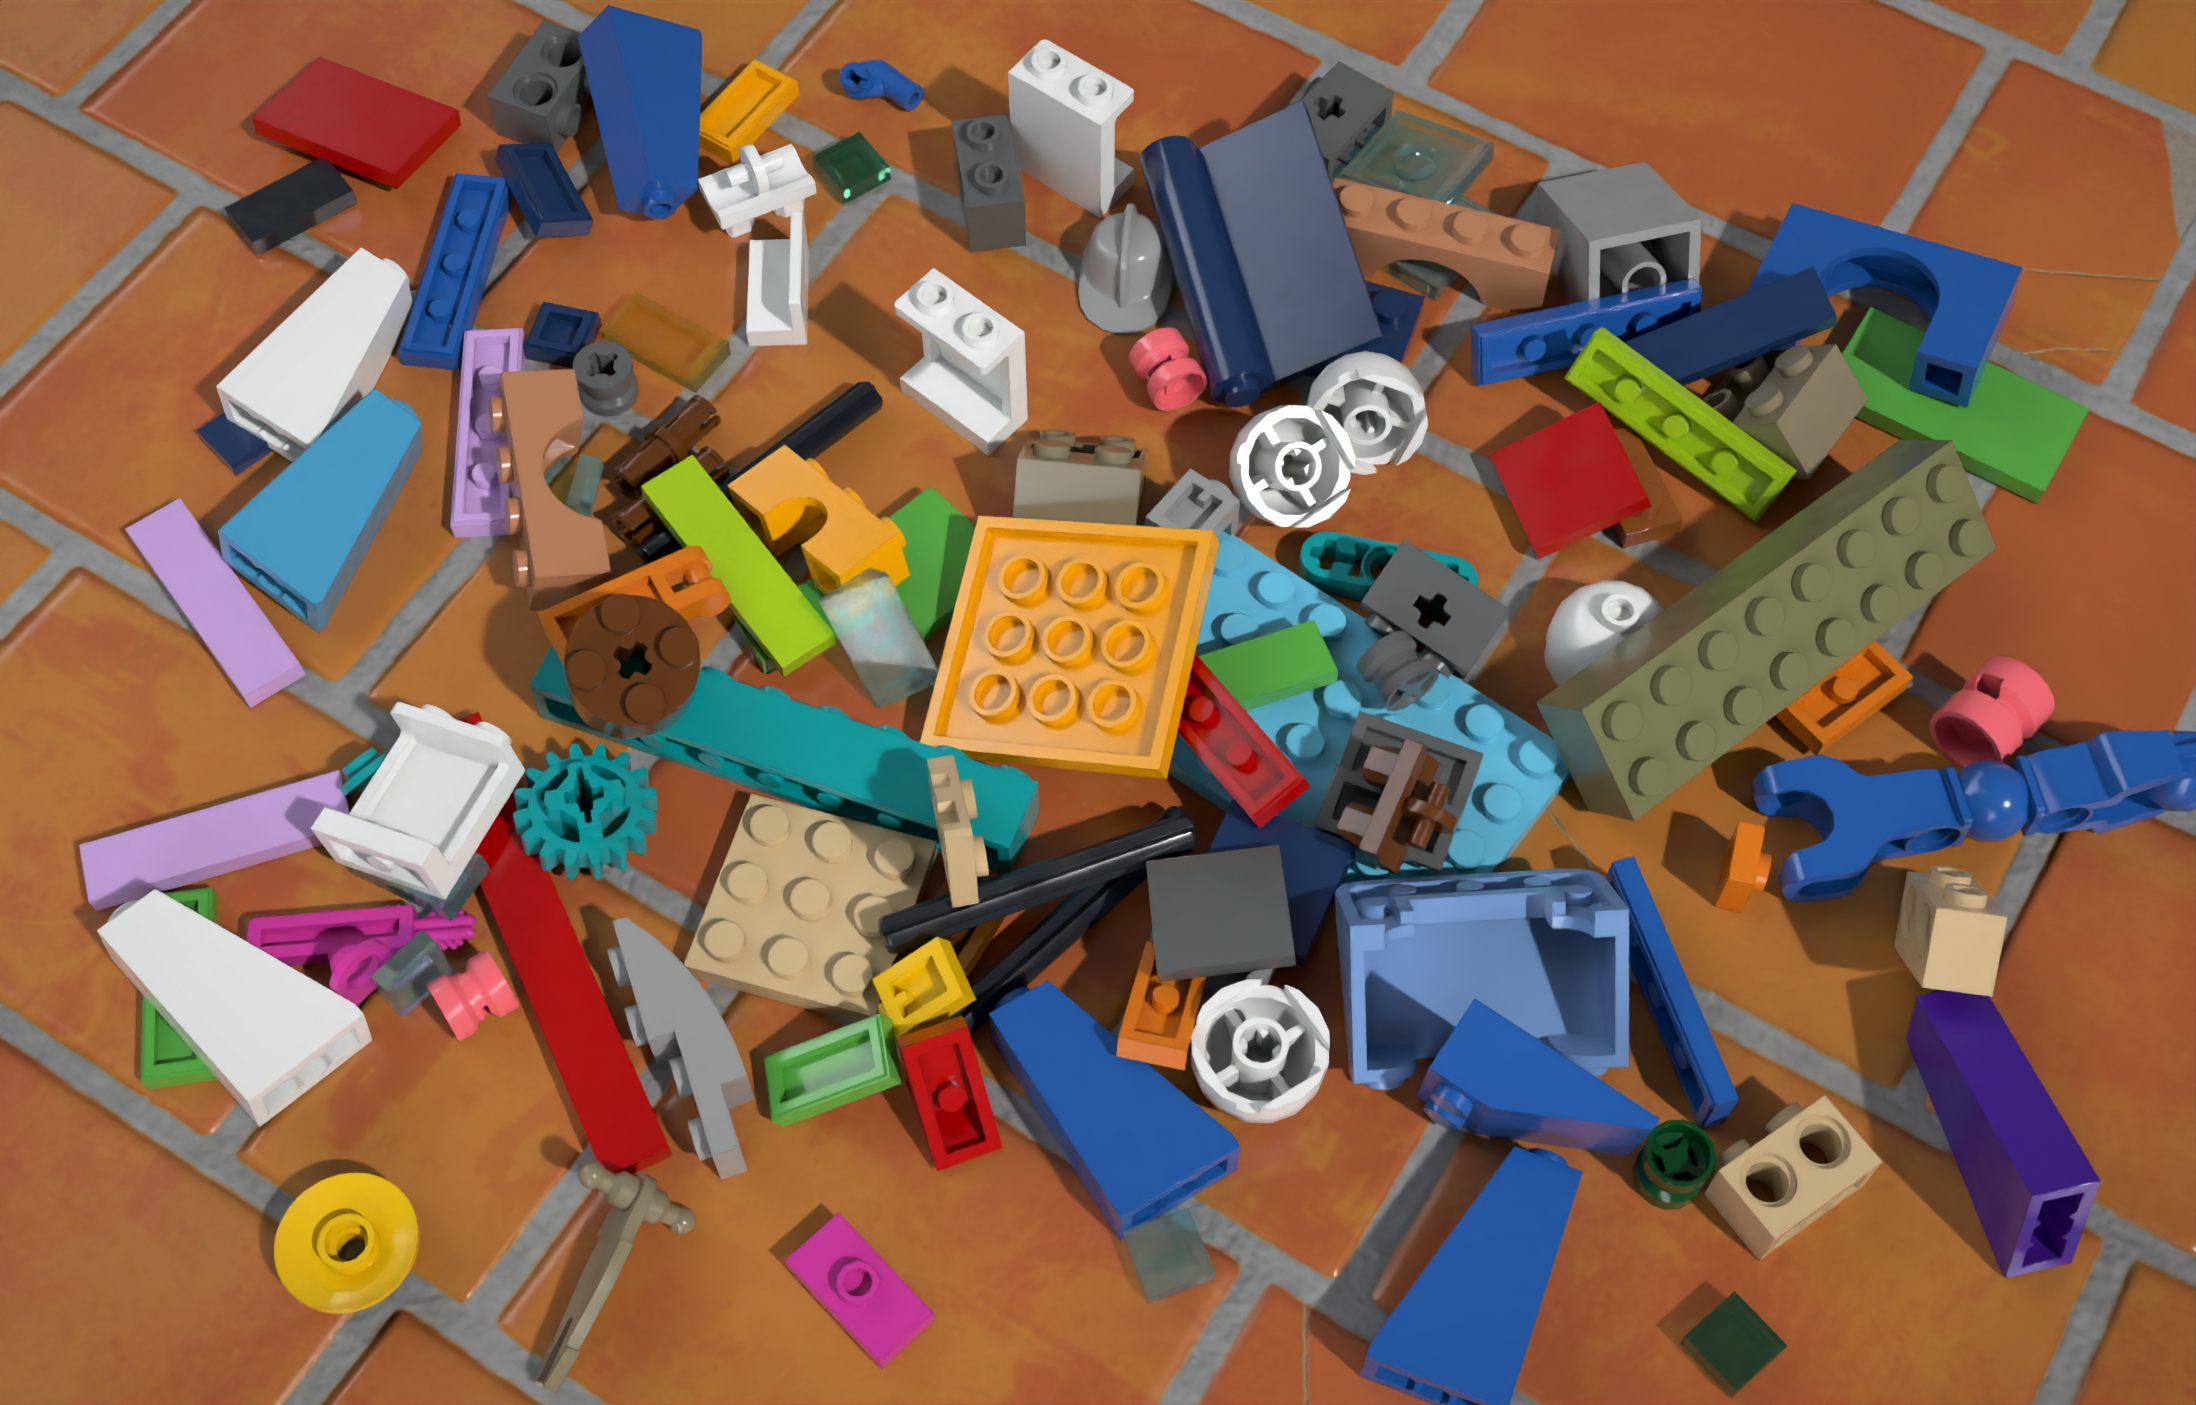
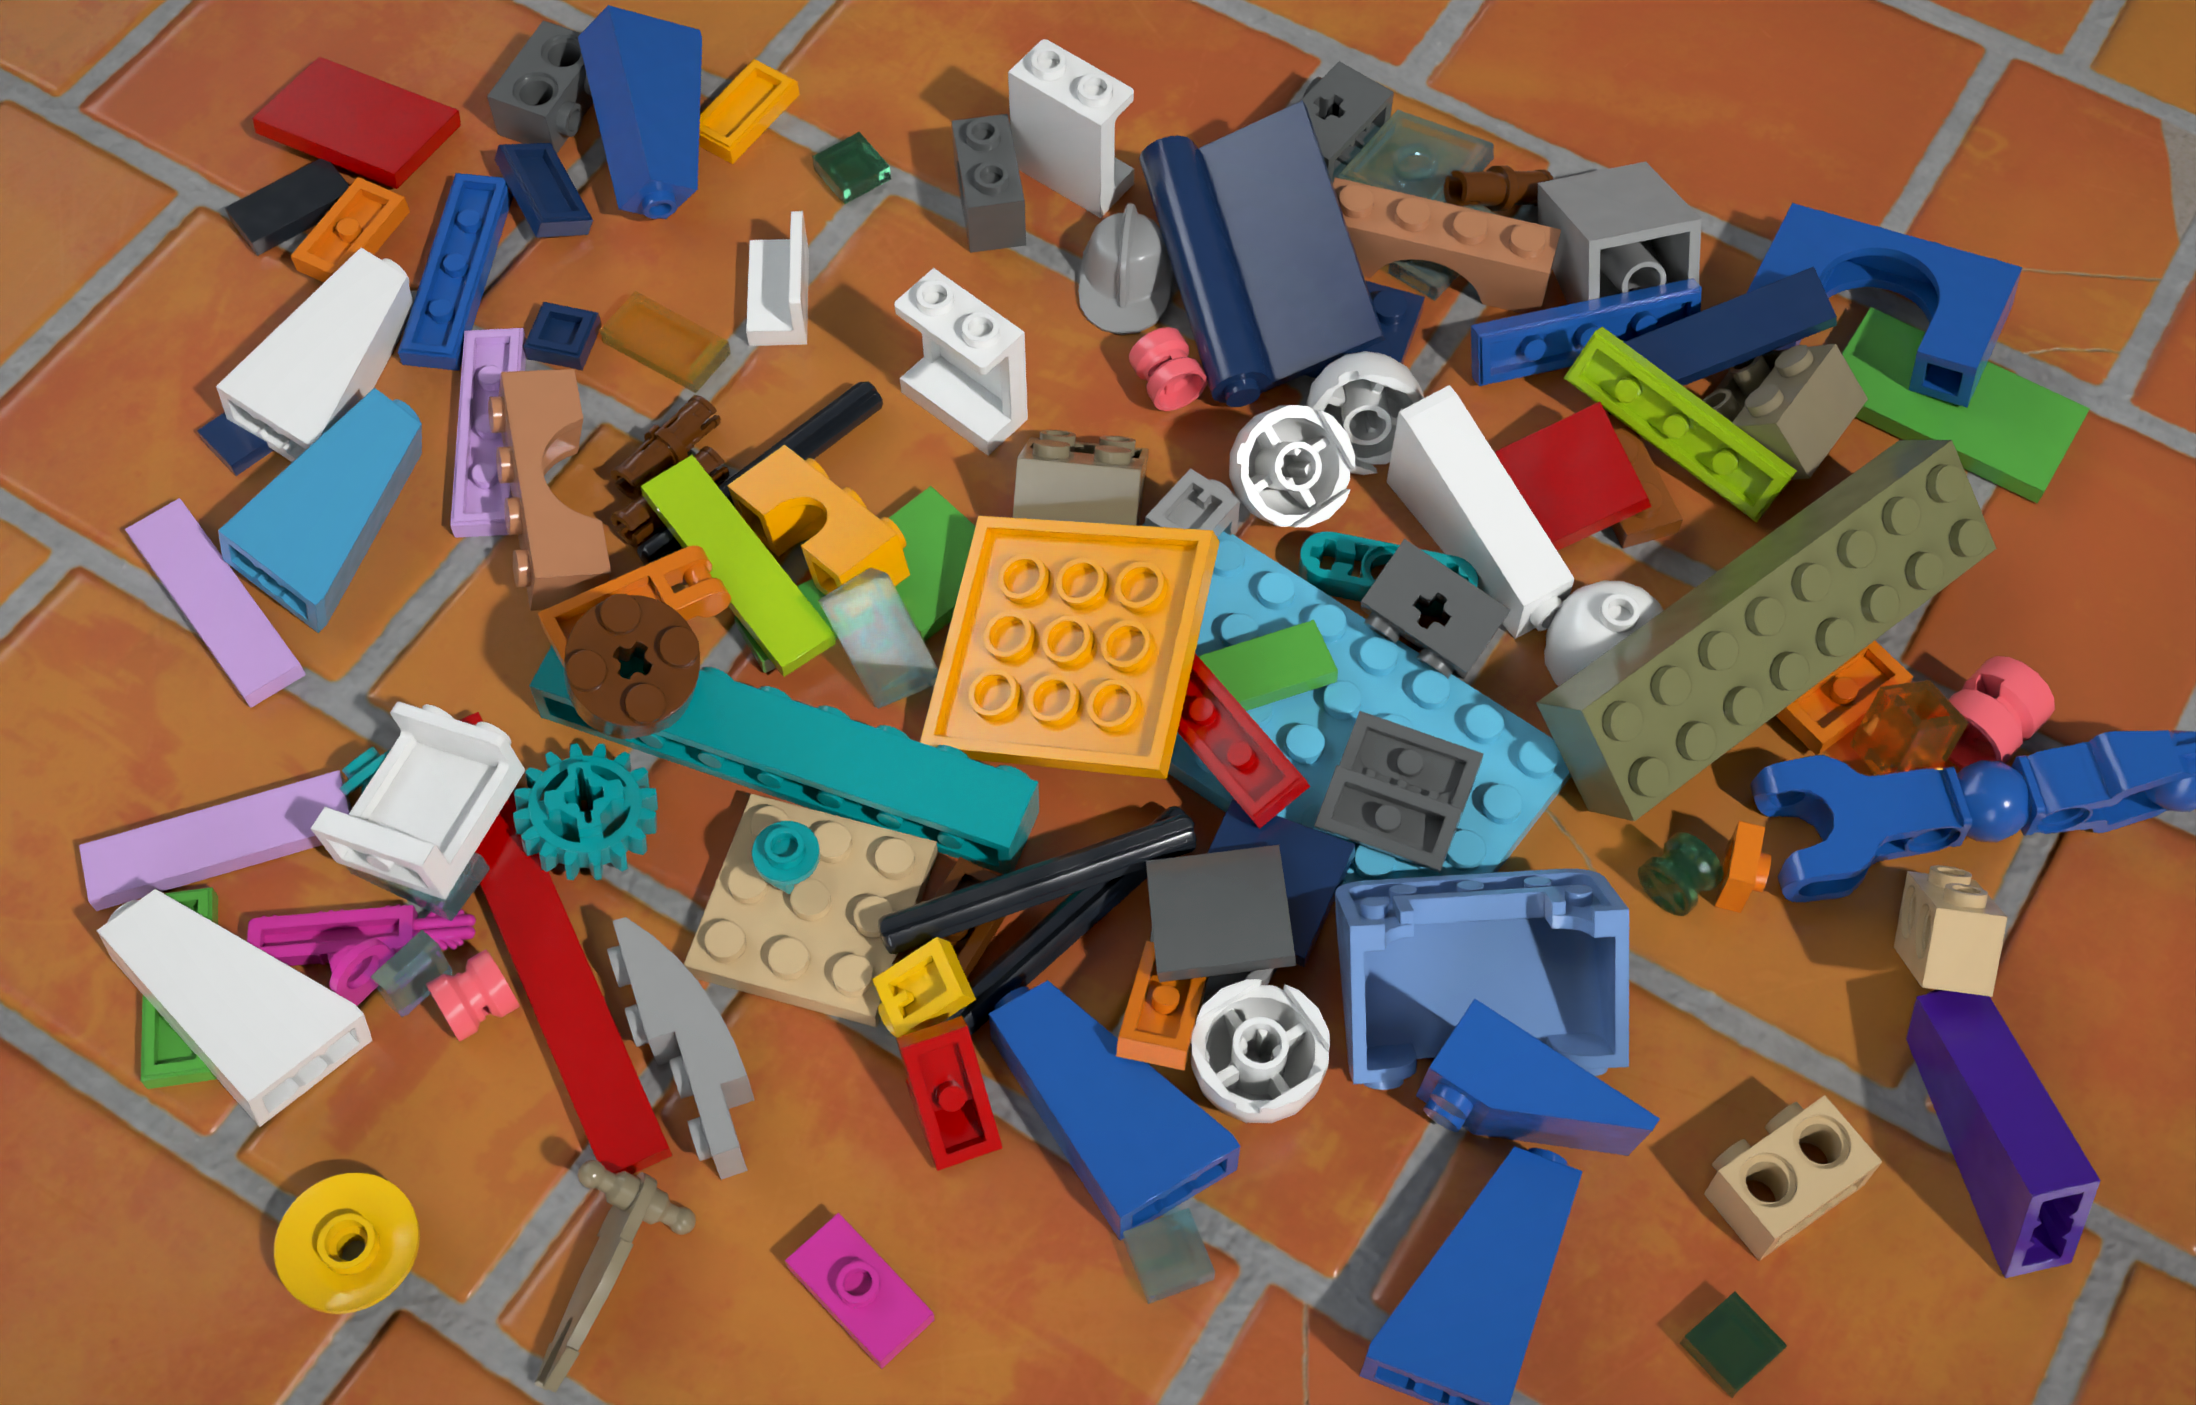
clear light blue tile [566,453,604,517] -> none
dark grey wheel [572,341,639,417] -> none
white hips [698,143,817,238] -> none
bright green tile [763,1013,902,1127] -> none
blue arm [839,60,924,111] -> none
tan wing [927,755,989,908] -> none
reddish brown hips [1336,738,1458,875] -> none
dark grey wheel [1356,631,1439,712] -> none
blue tile [1606,856,1739,1130] -> none
dark green wheel [1632,1120,1716,1210] -> none
none -> orange plate [291,177,410,282]
none -> teal plate [752,821,820,894]
none -> white slope [1387,385,1575,639]
none -> reddish brown pin [1444,166,1554,211]
none -> clear green wheel [1638,832,1724,916]
none -> clear orange brick [1850,680,1969,776]

